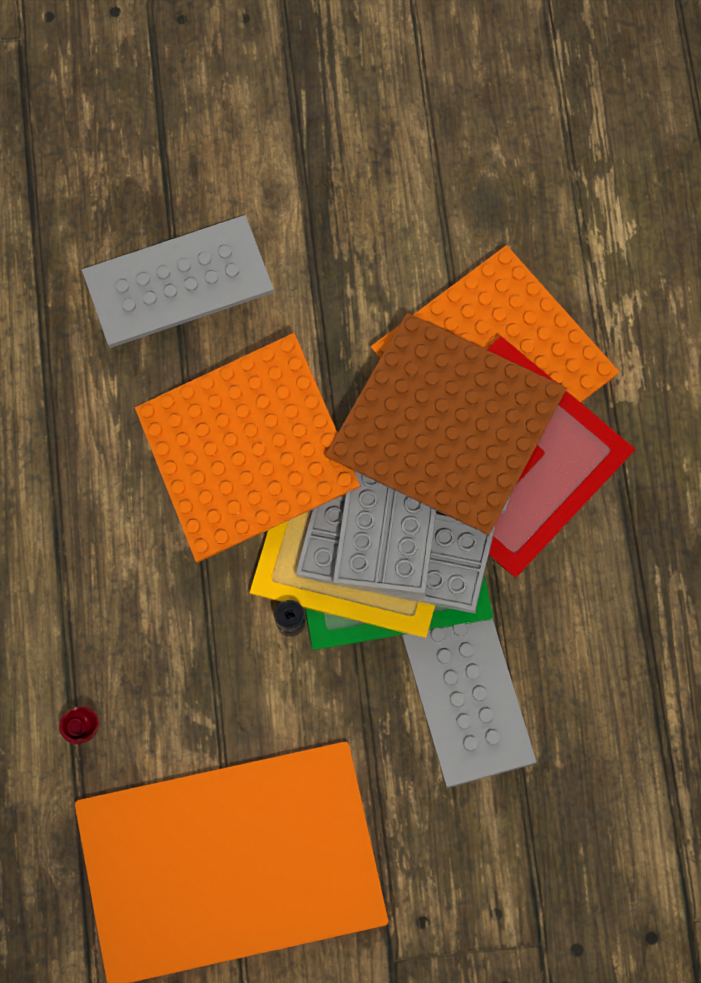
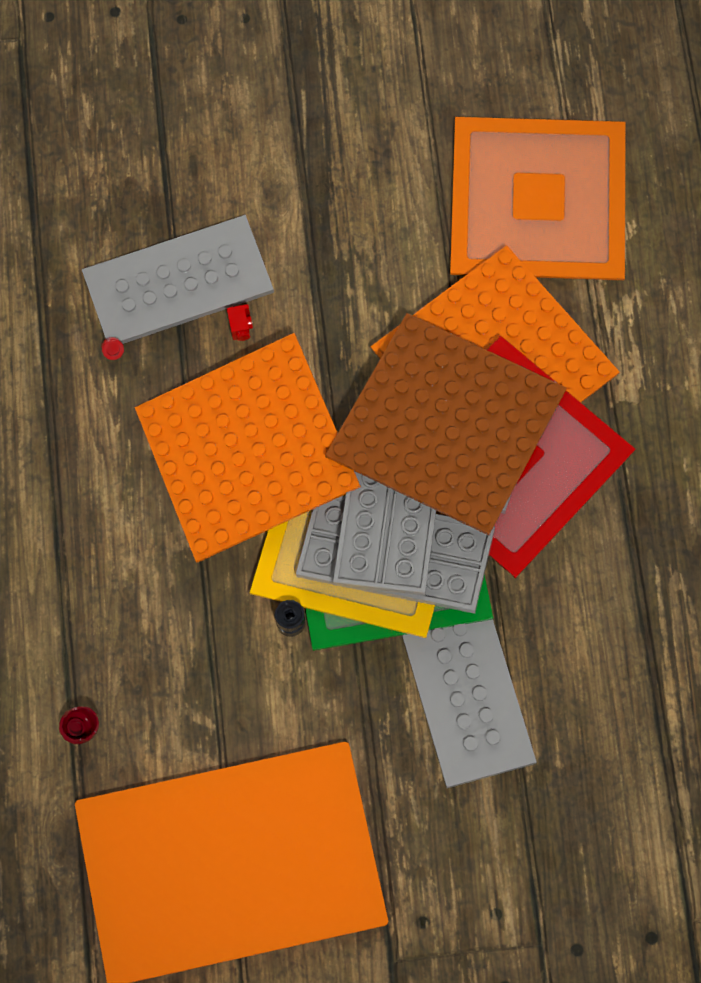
none -> red tile [101,337,124,360]
none -> red brick [227,304,253,341]
none -> baseplate [450,117,626,280]

